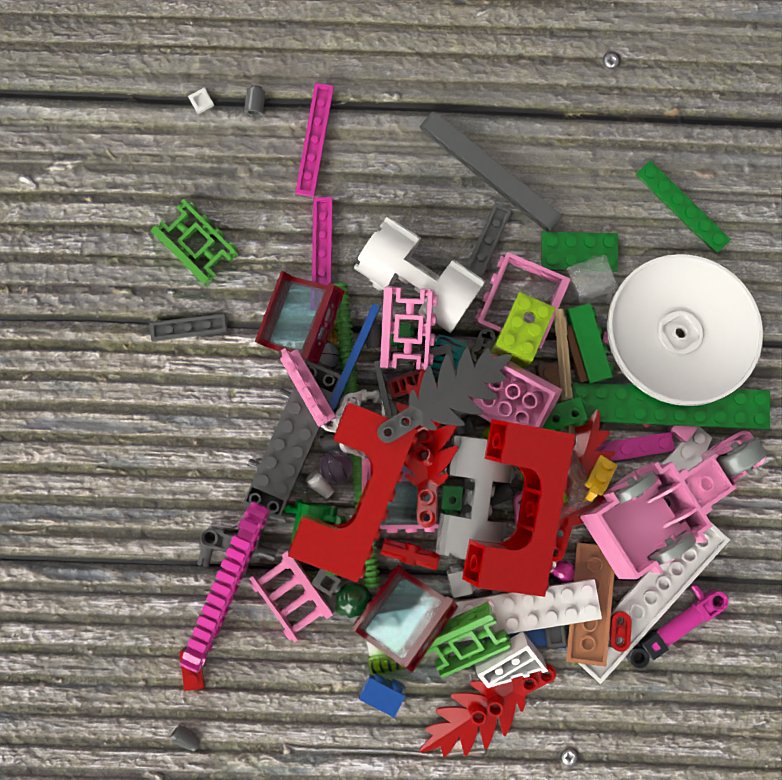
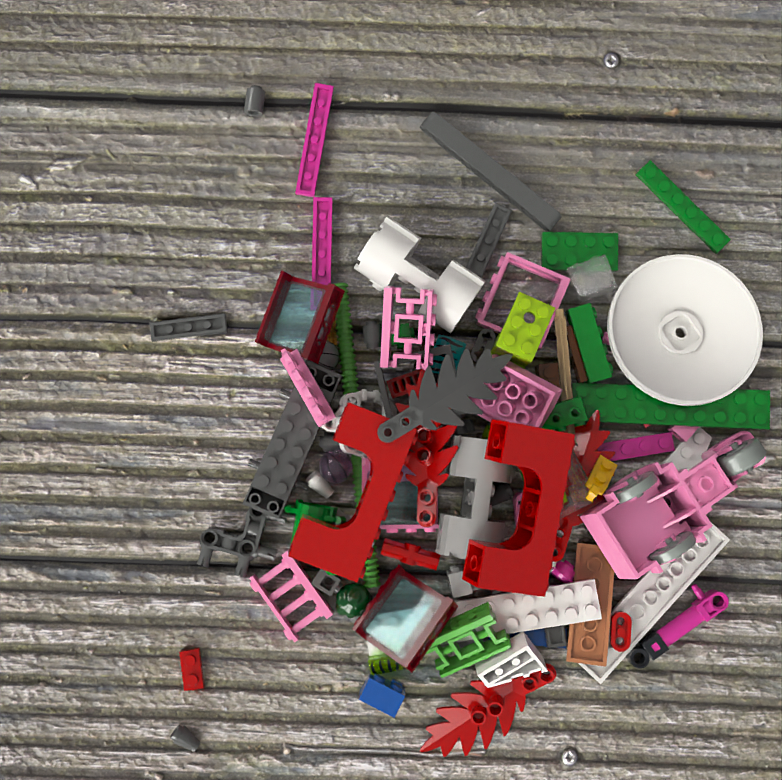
bright green fence [150,199,239,287] -> none
dark pink piece [180,501,270,673] -> none
white tile [188,87,214,114] -> none
blue tile [329,304,381,413] -> none
green brick [441,485,463,514] -> none

